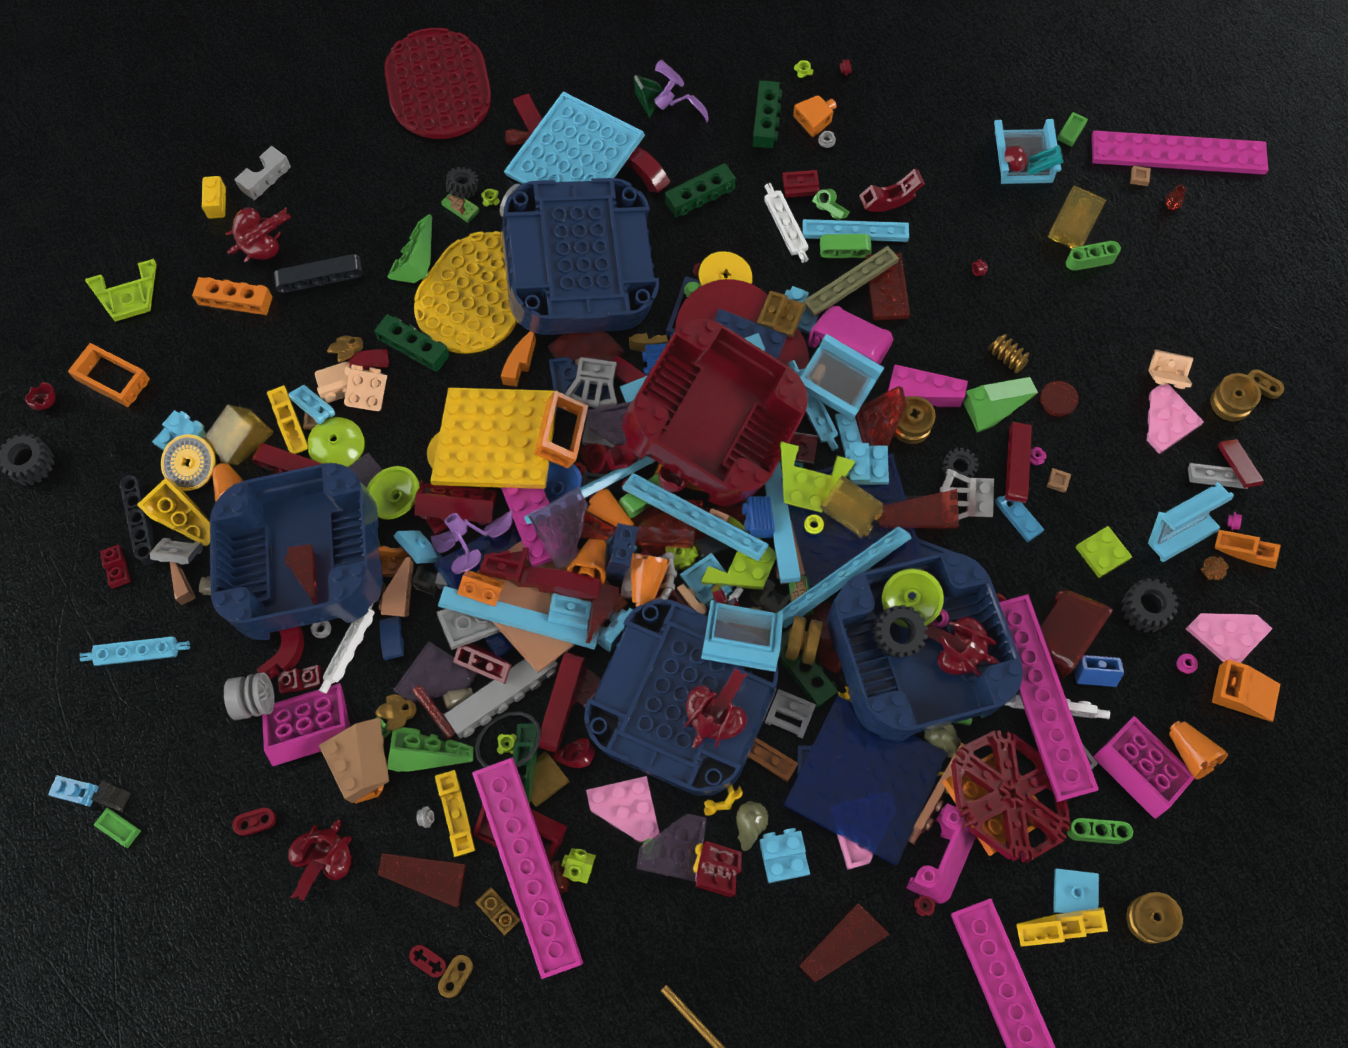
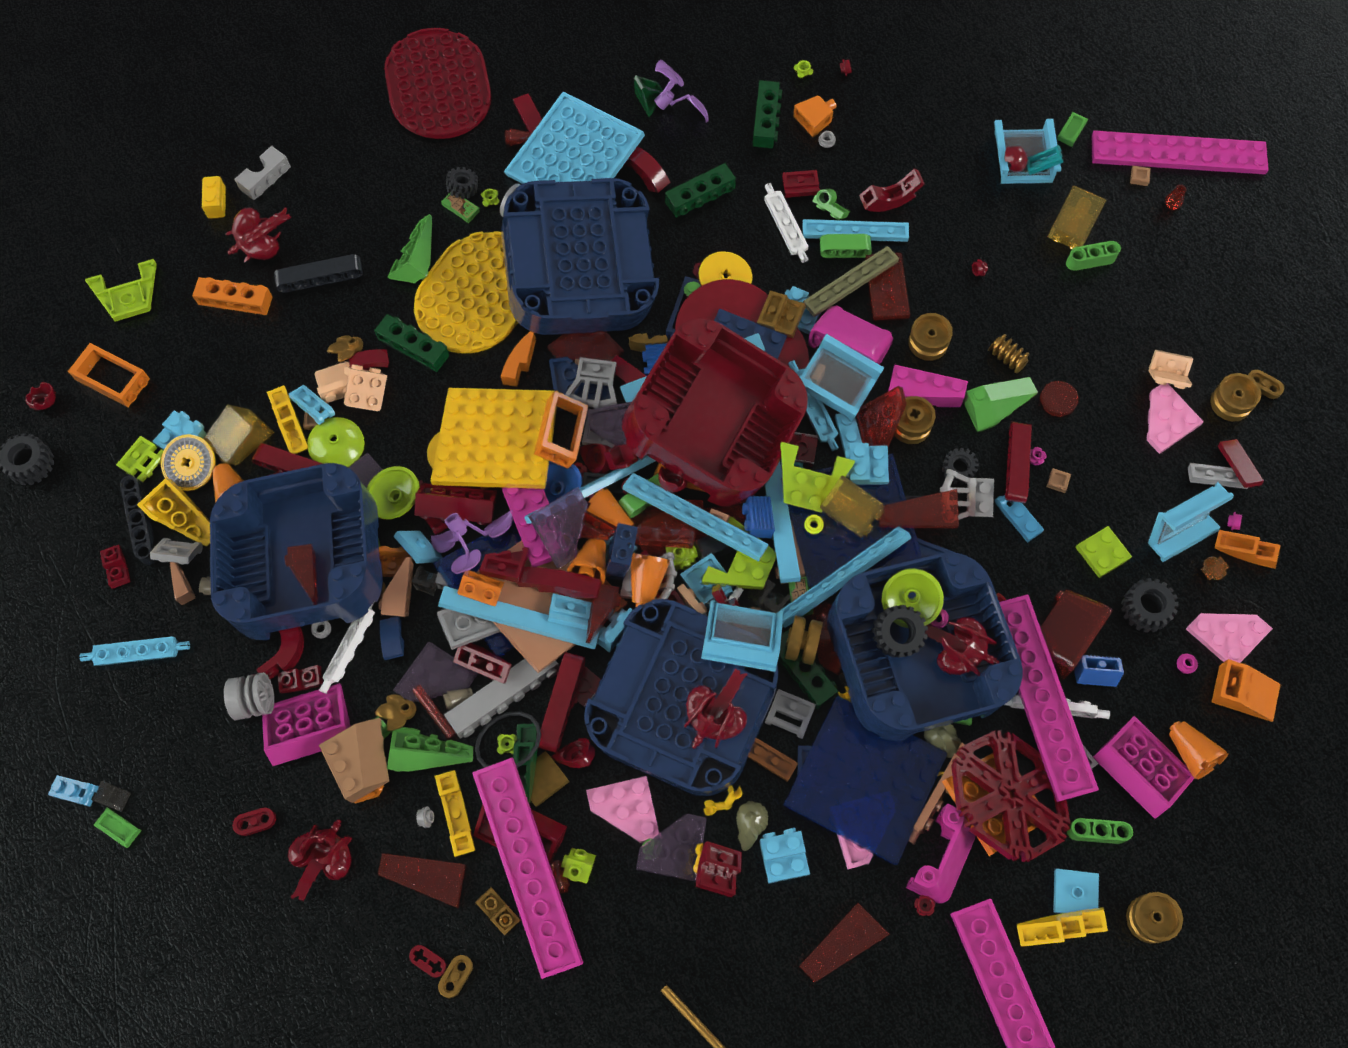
none -> lime plate [116,436,164,483]
none -> pearl gold wheel [909,313,952,361]

